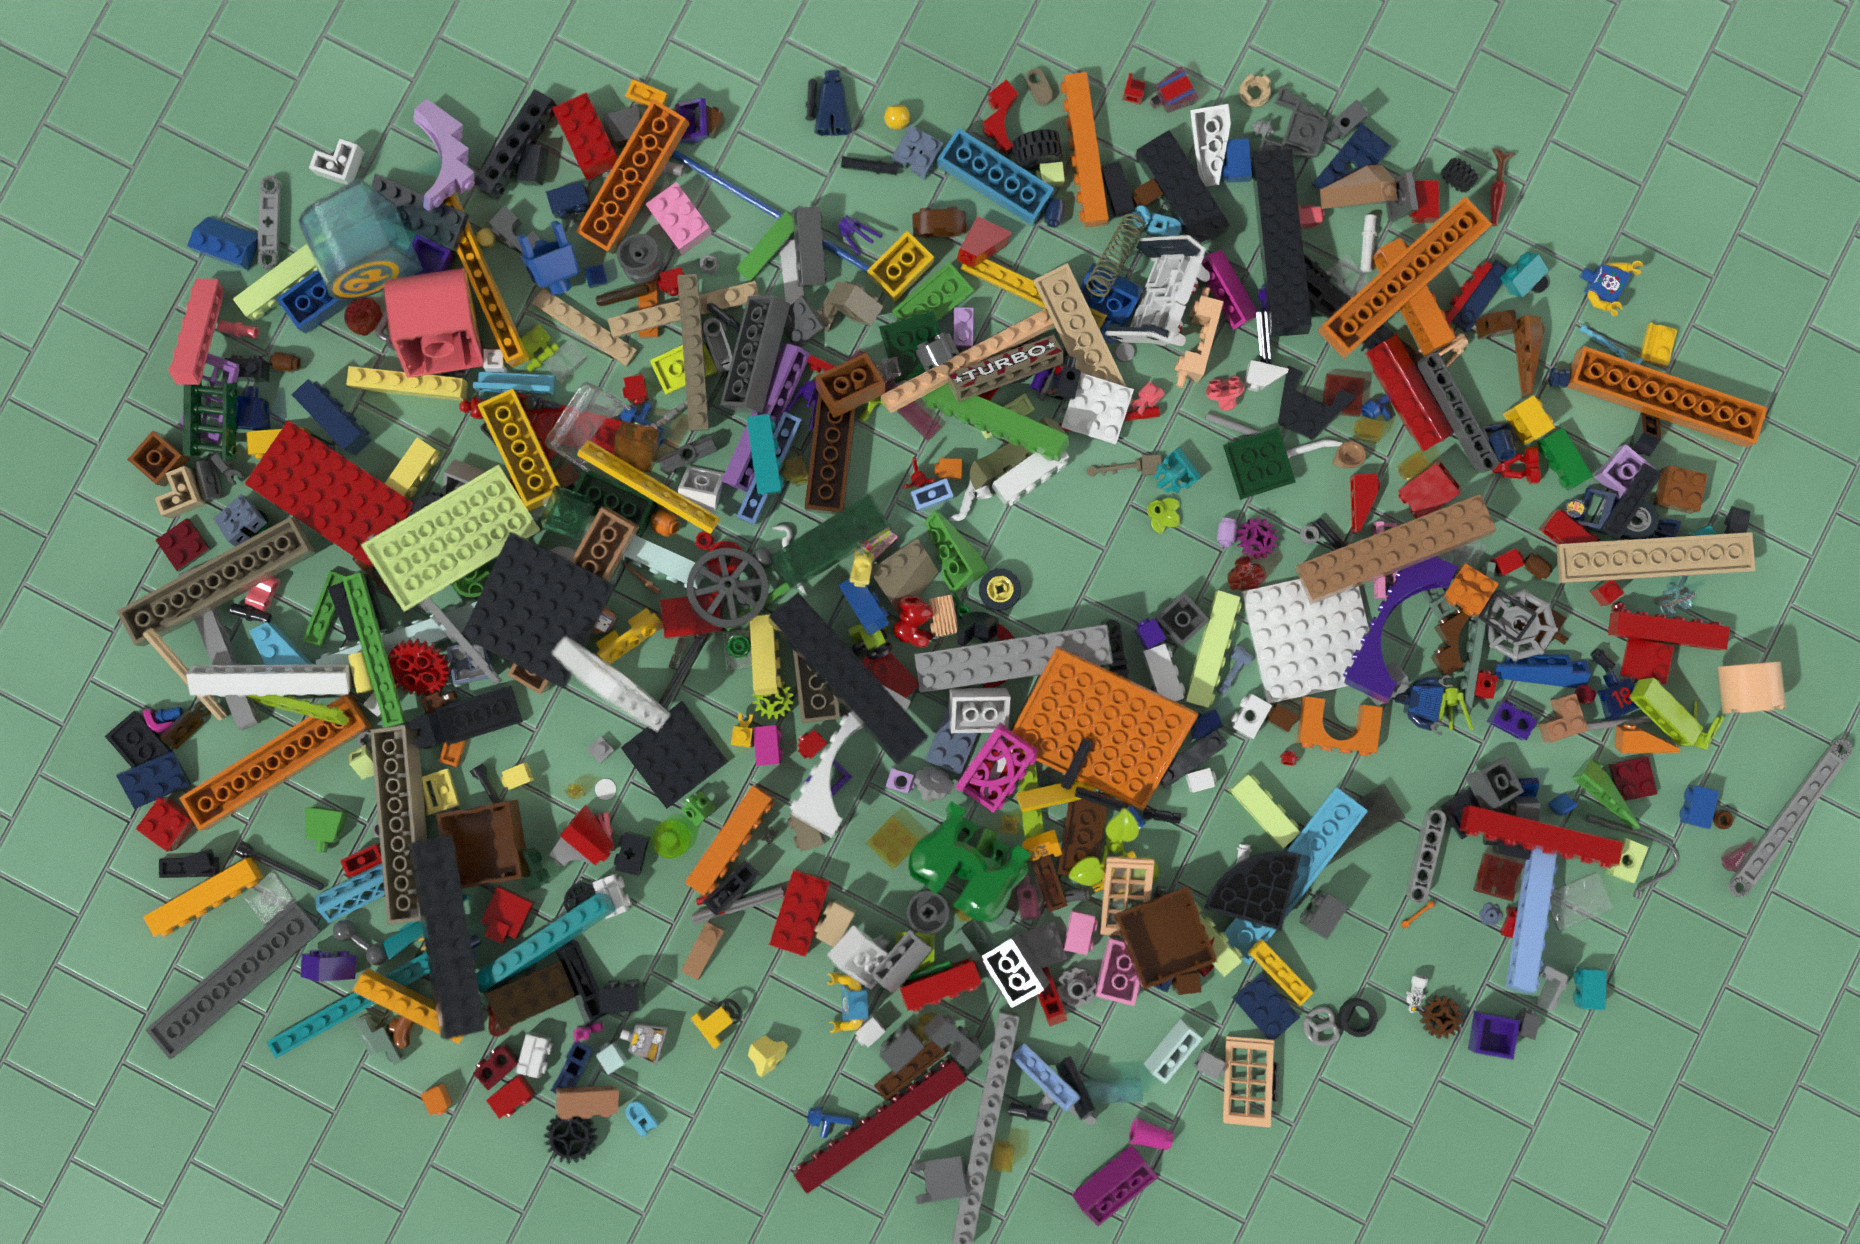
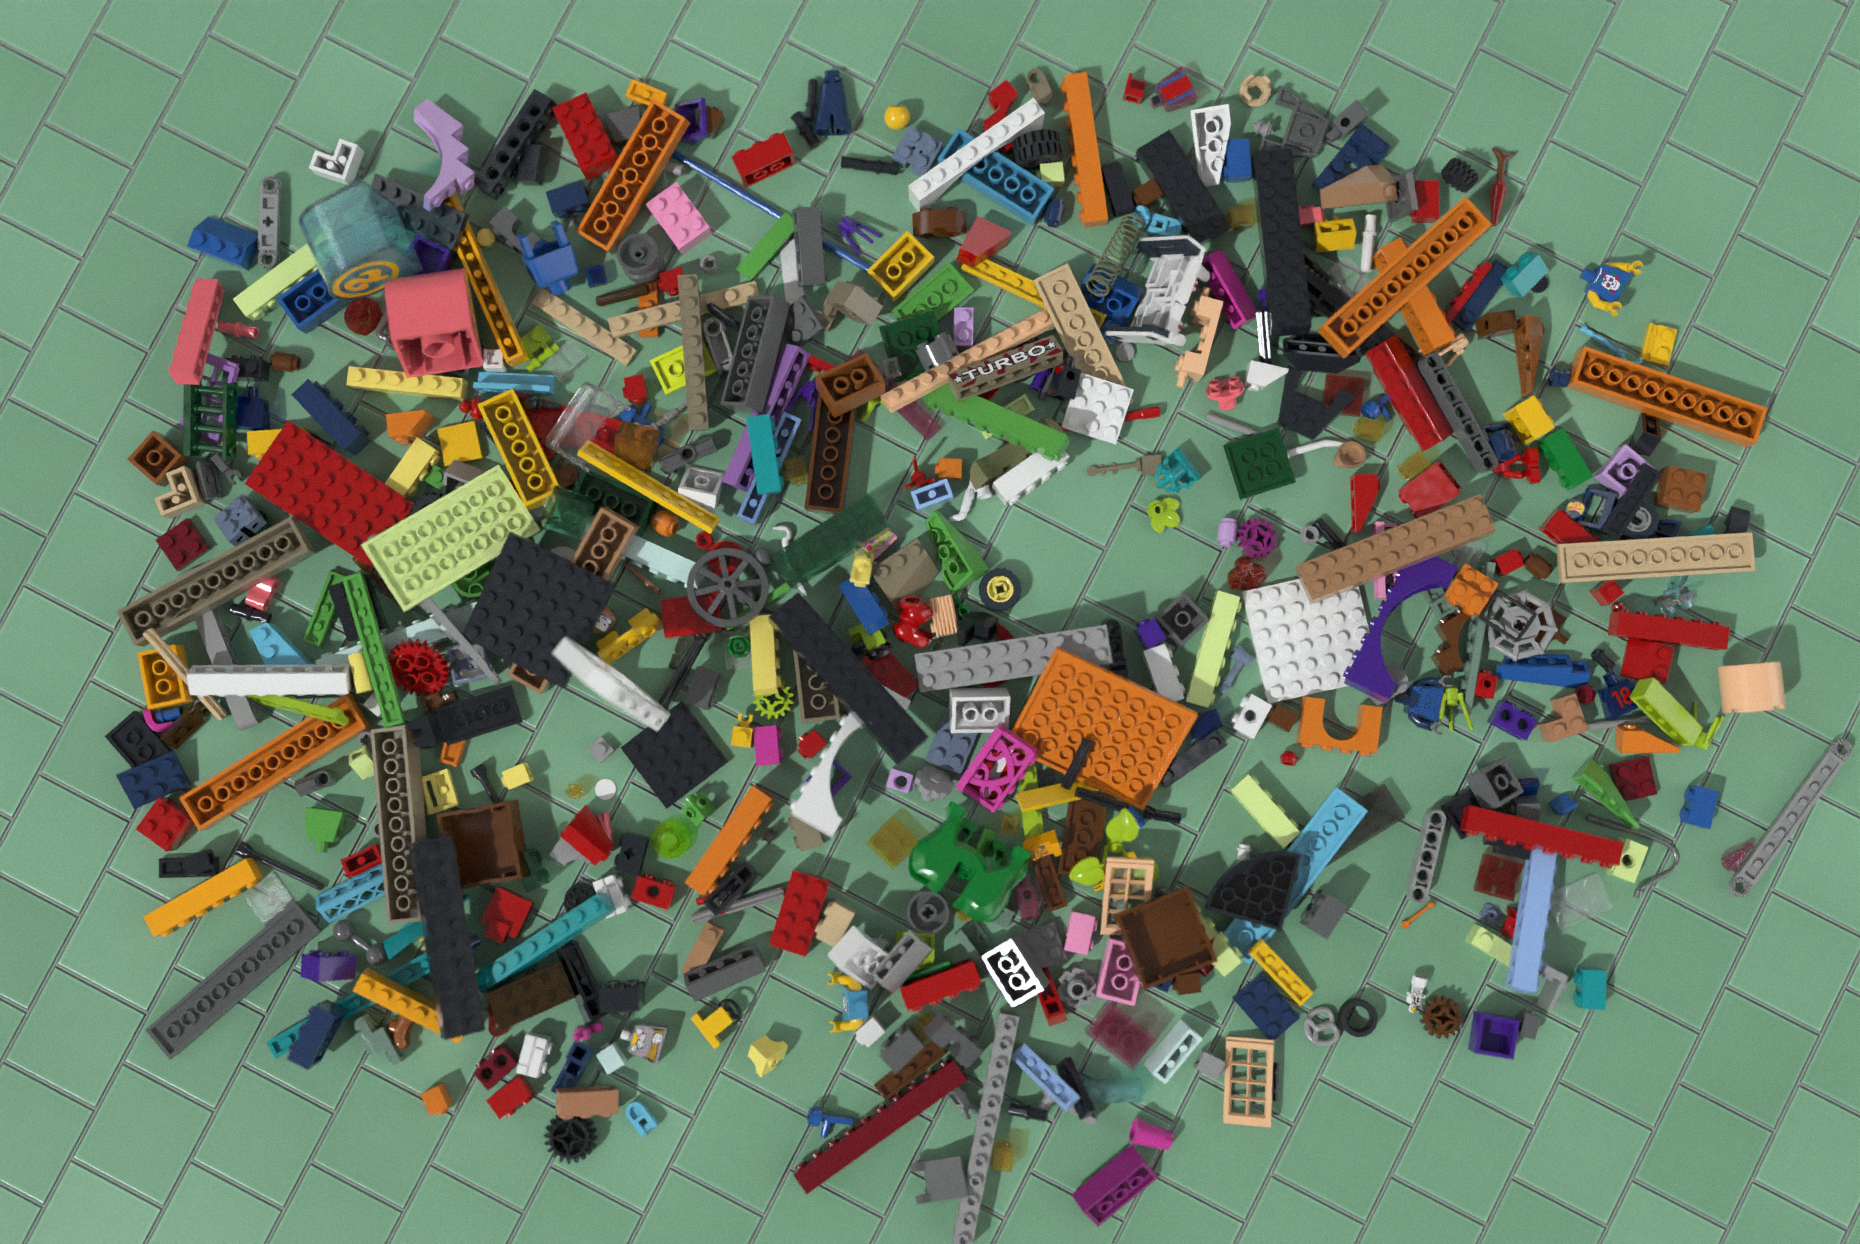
dark grey pin [1065,887,1090,902] -> none
coral plate [1131,382,1165,415] -> none
white brick [1186,768,1217,793] -> none
reddish brown plate [1713,810,1734,829] -> none
none -> light orange brick [137,644,195,710]
none -> dark blue brick [287,999,348,1070]
none -> dark grey piece [295,769,338,796]
none -> orange slope [386,410,435,446]
none -> bright green plate [424,465,445,491]
none -> yellow tile [437,421,484,467]
none -> red brick [631,873,677,910]
none -> dark grey brick [683,943,766,1002]
none -> dark grey brick [684,666,722,710]
none -> red brick [732,132,796,188]
none -> black pin [790,111,821,150]
none -> white arch [908,98,1045,212]
none -> dark grey plate [947,1087,979,1120]
none -> clear pink brick [1084,999,1156,1070]
none -> clear yellow brick [1225,204,1255,231]
none -> black wedge [1283,333,1361,374]
none -> yellow brick [1313,216,1356,253]
none -> yellowish green slope [1464,924,1512,967]

